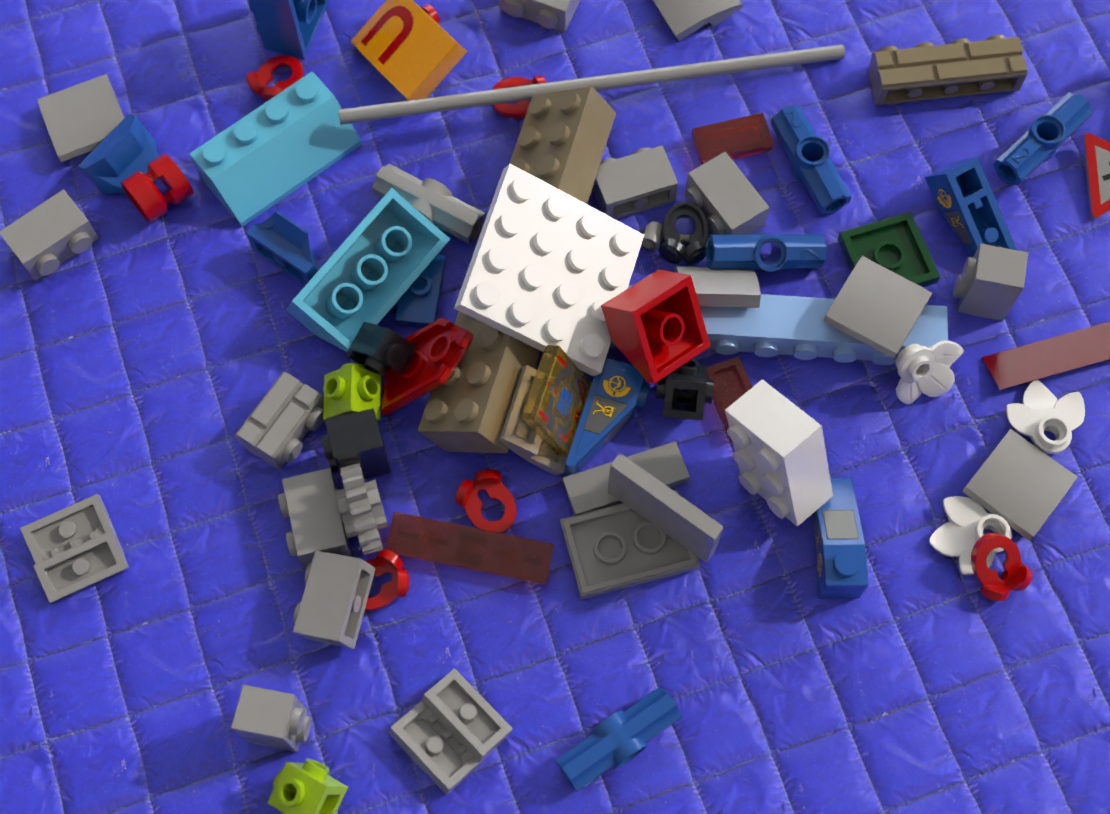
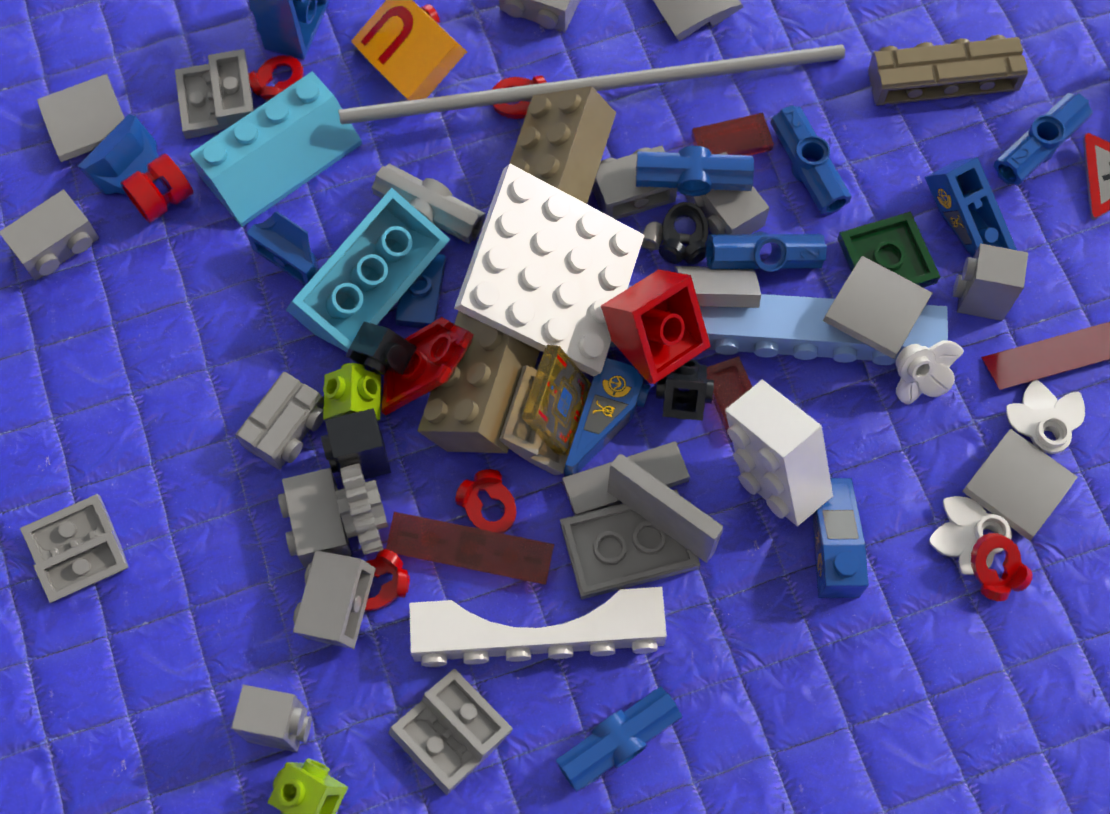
none -> light grey slope [175,49,254,139]
none -> white arch [409,587,667,667]
none -> blue piece [636,146,754,197]

